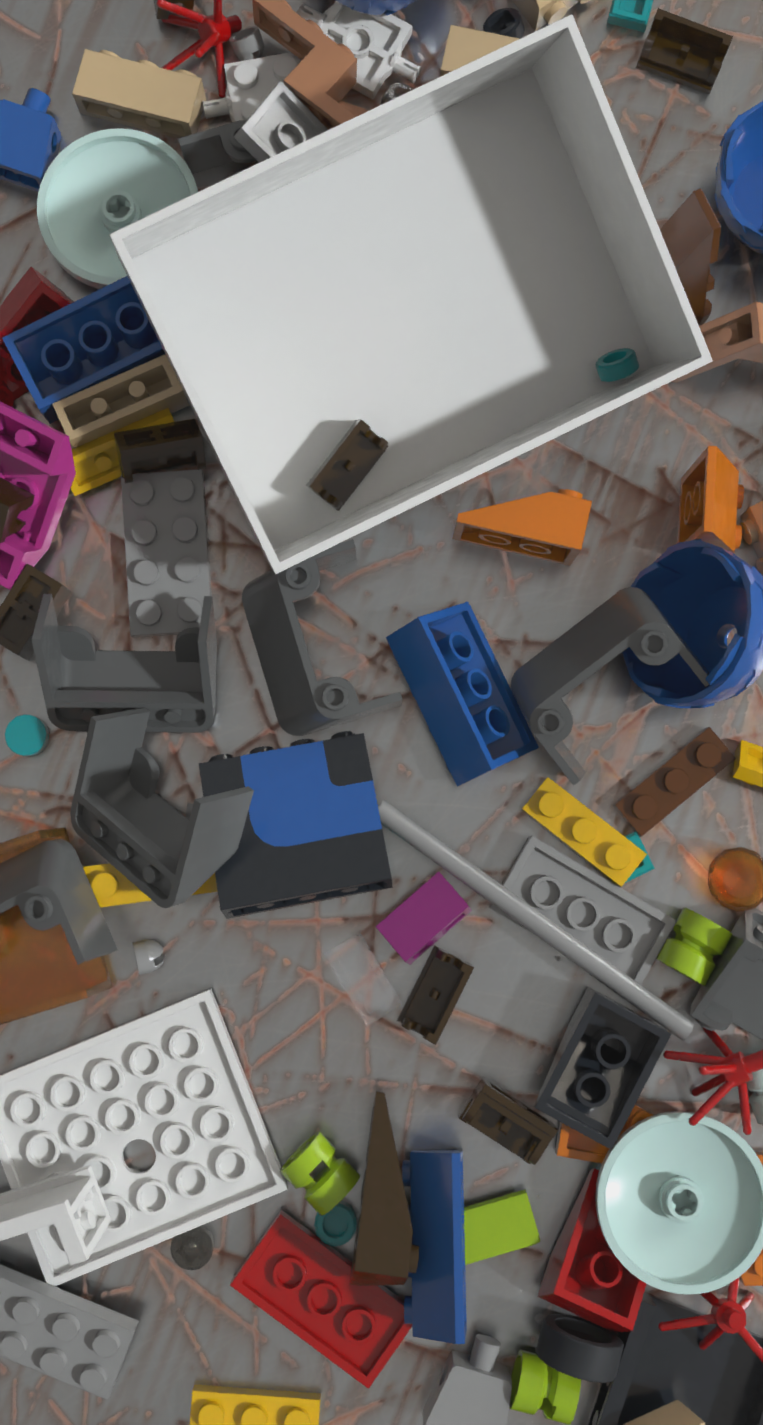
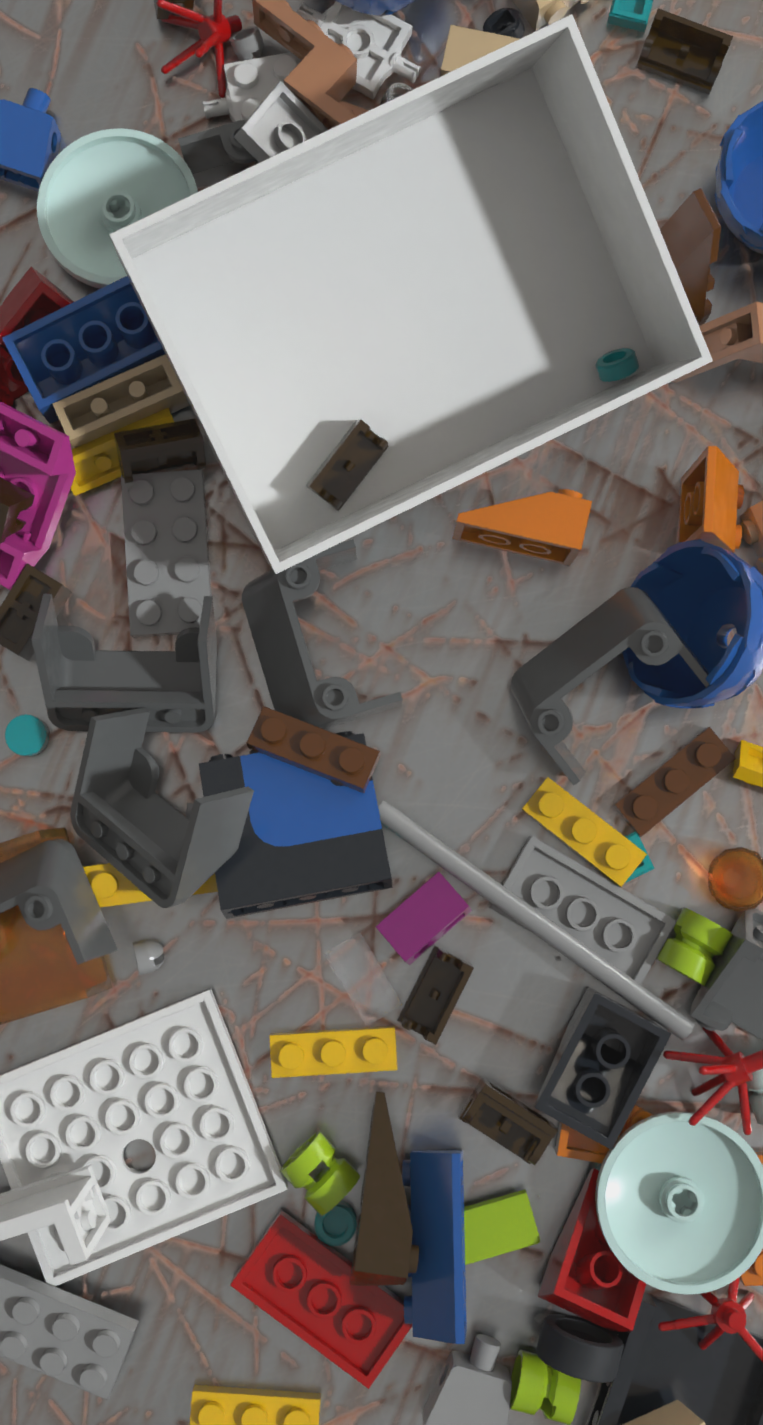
tan brick [72,49,206,138] -> none
clear smoke tile [170,1225,215,1270] -> none
blue slope [386,602,539,787] -> none
none -> reddish brown plate [246,706,380,793]
none -> yellow plate [269,1026,398,1078]

